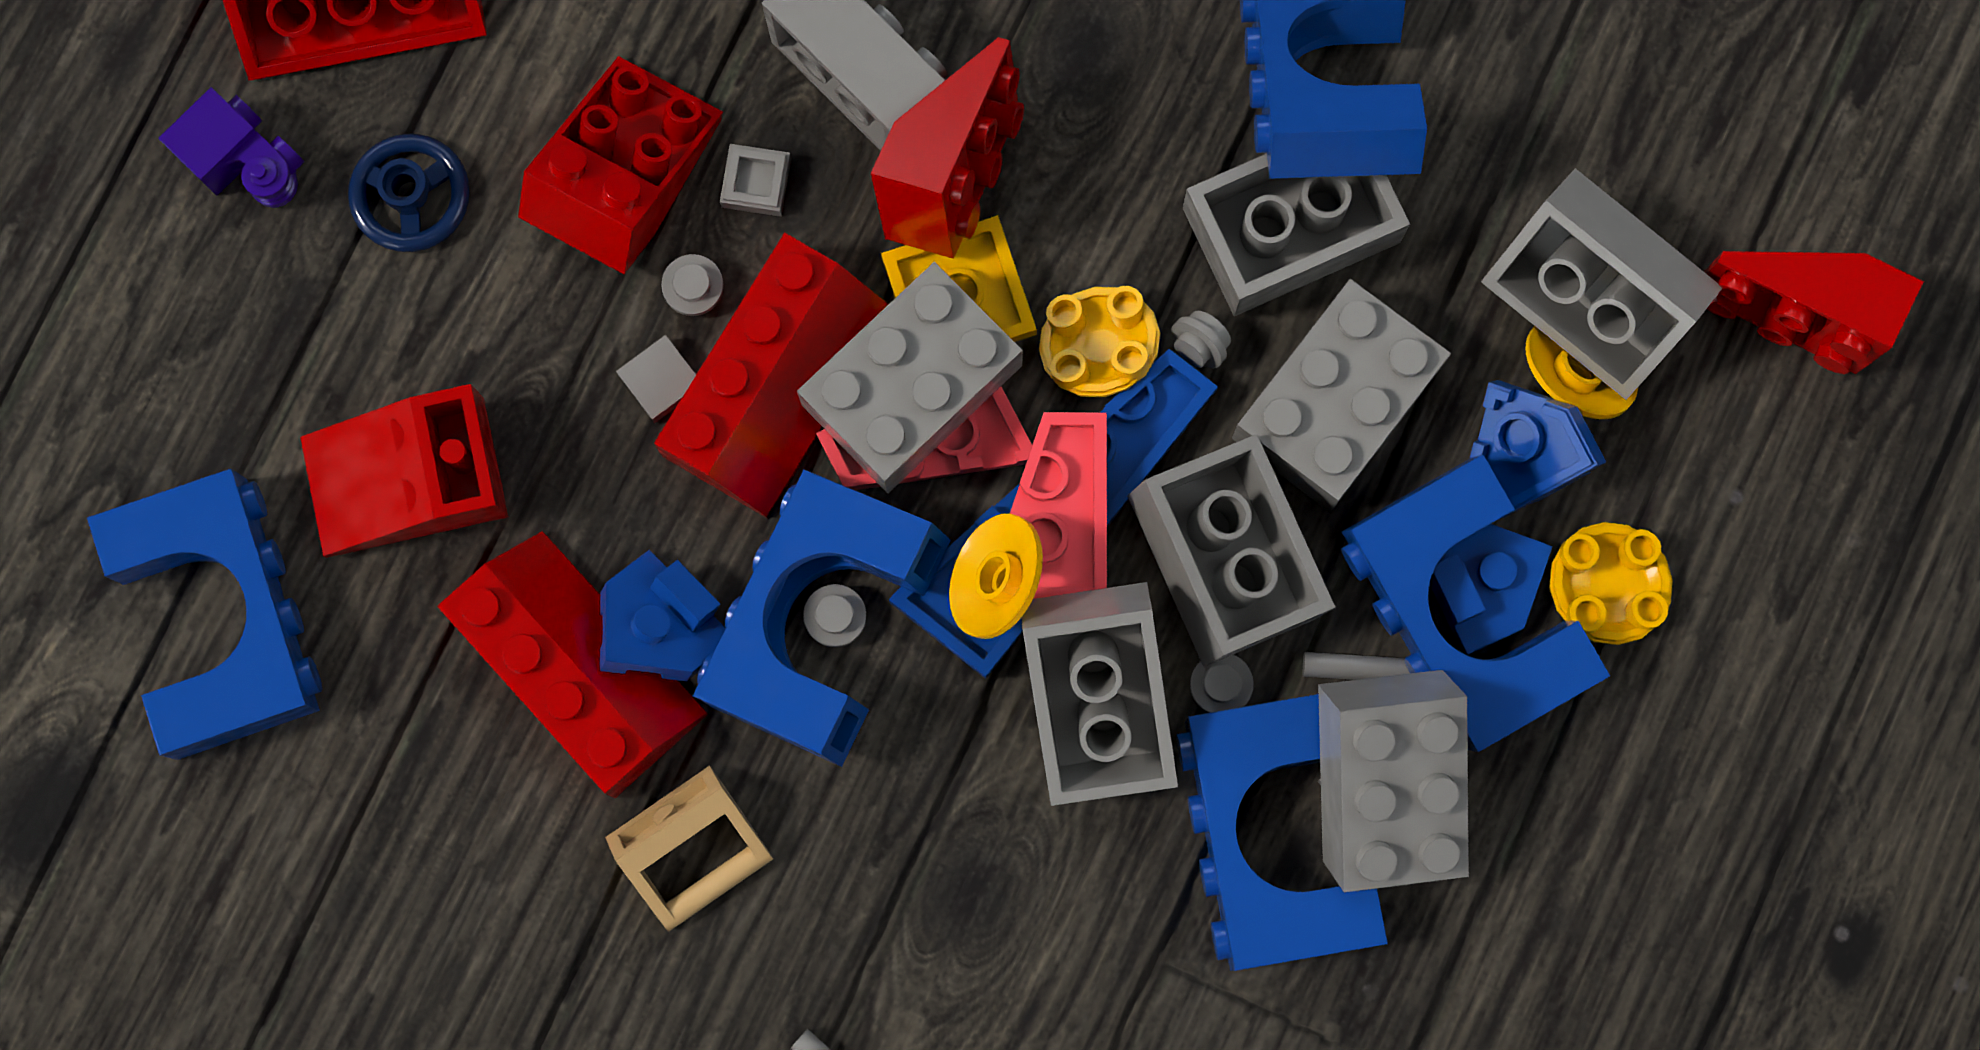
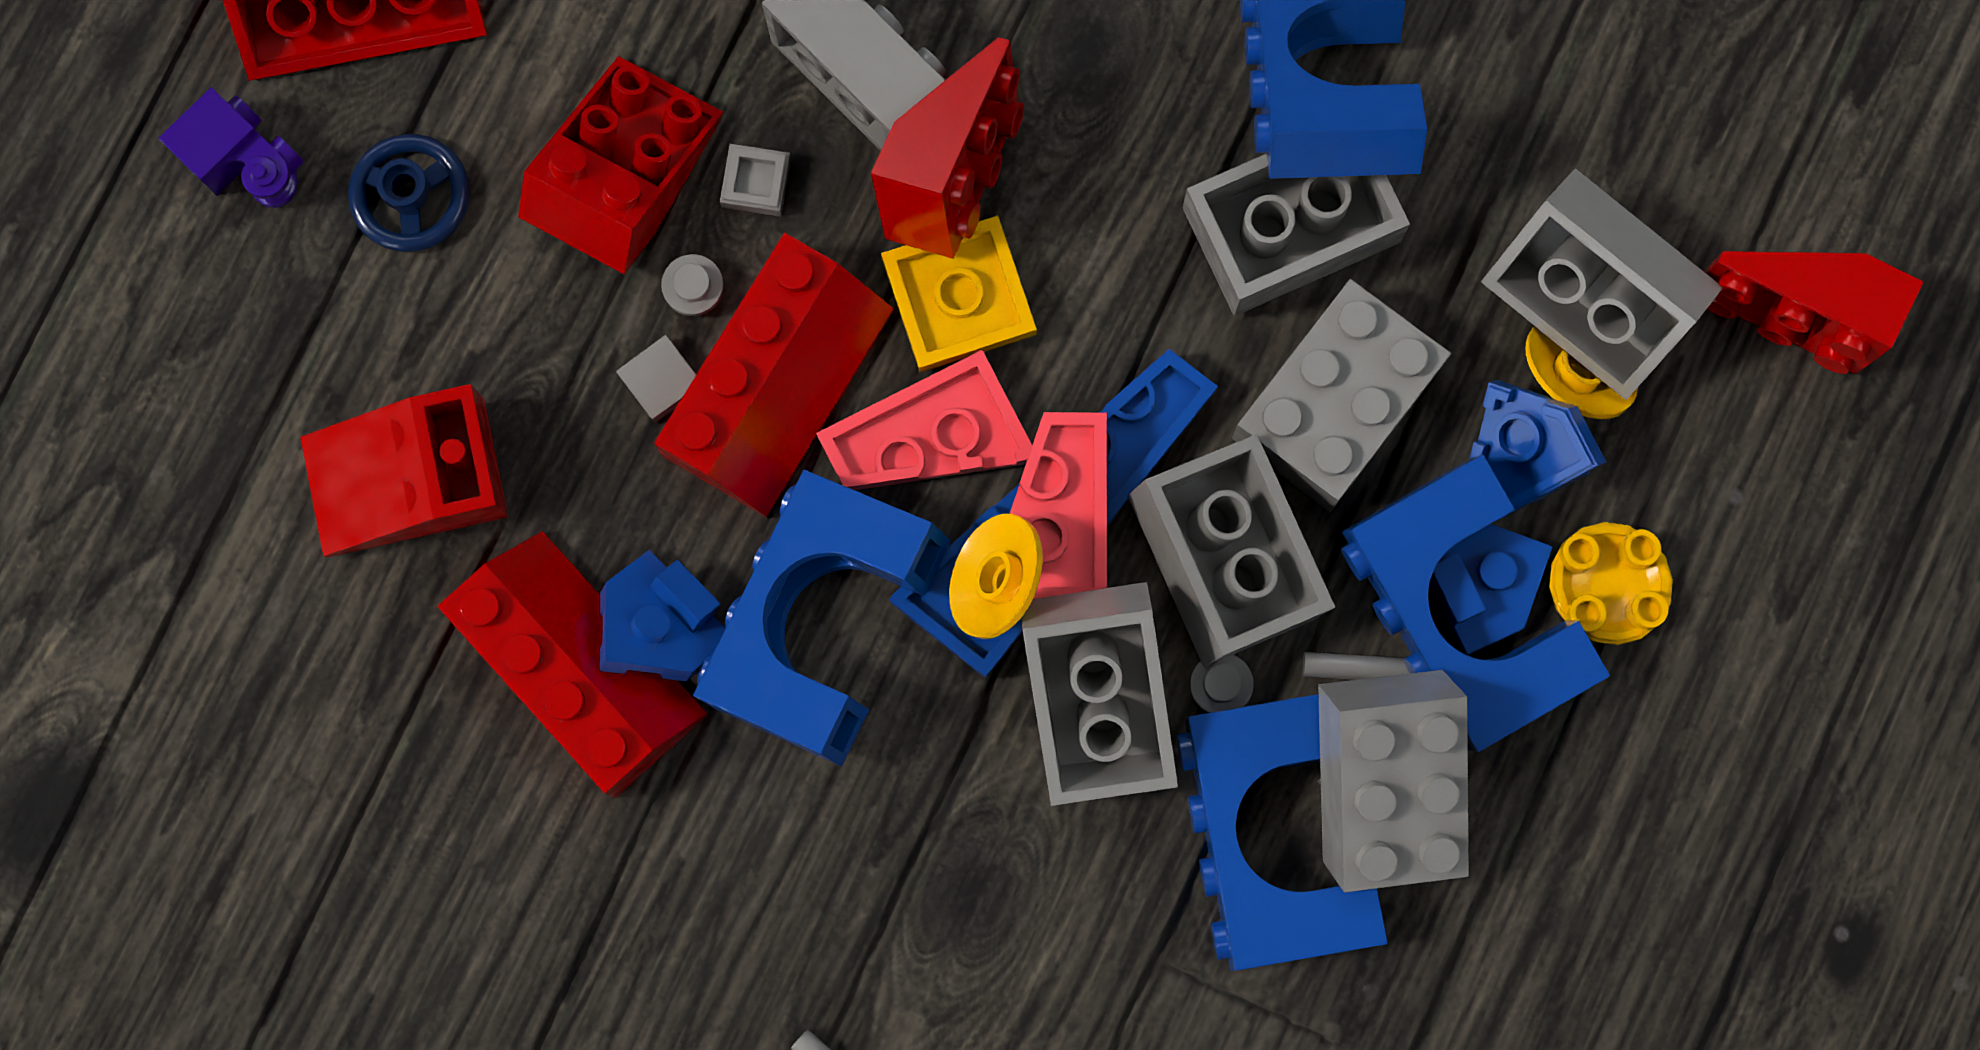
blue arch [87,469,322,760] -> none
tan tile [605,765,773,932] -> none
light grey brick [797,261,1023,493] -> none
light grey plate [804,584,867,647] -> none
yellow dish [1039,286,1161,397] -> none
light grey plate [1171,311,1231,368] -> none

